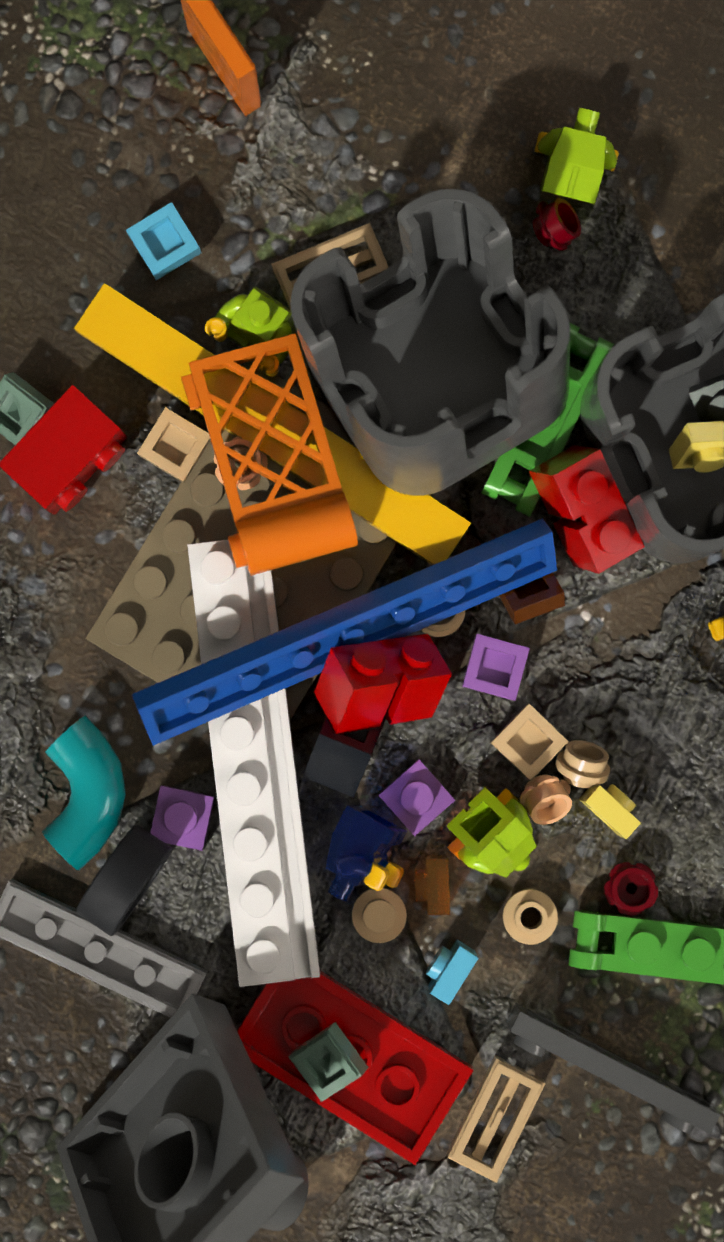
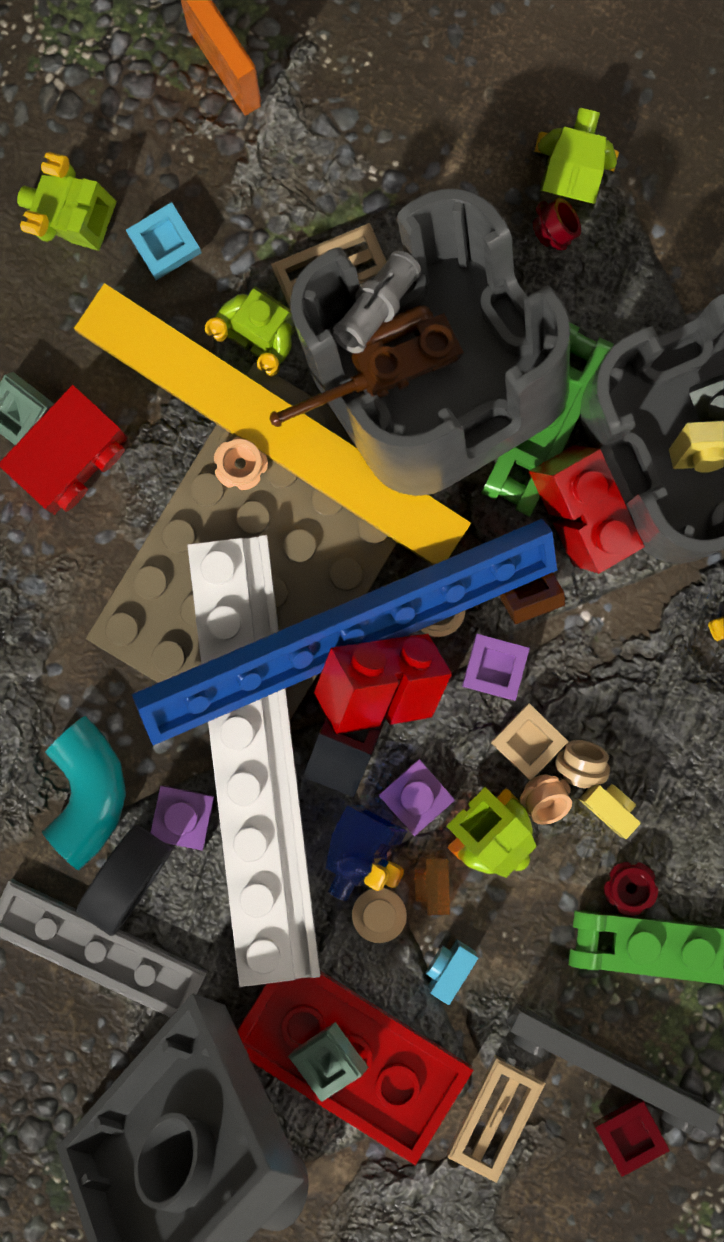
tan plate [137,407,210,483] -> none
orange piece [181,333,358,576] -> none
tan plate [503,889,558,945] -> none
none -> lime piece [17,152,117,251]
none -> reddish brown piece [270,305,464,427]
none -> light grey pin [333,251,421,353]
none -> dark red plate [593,1098,670,1177]

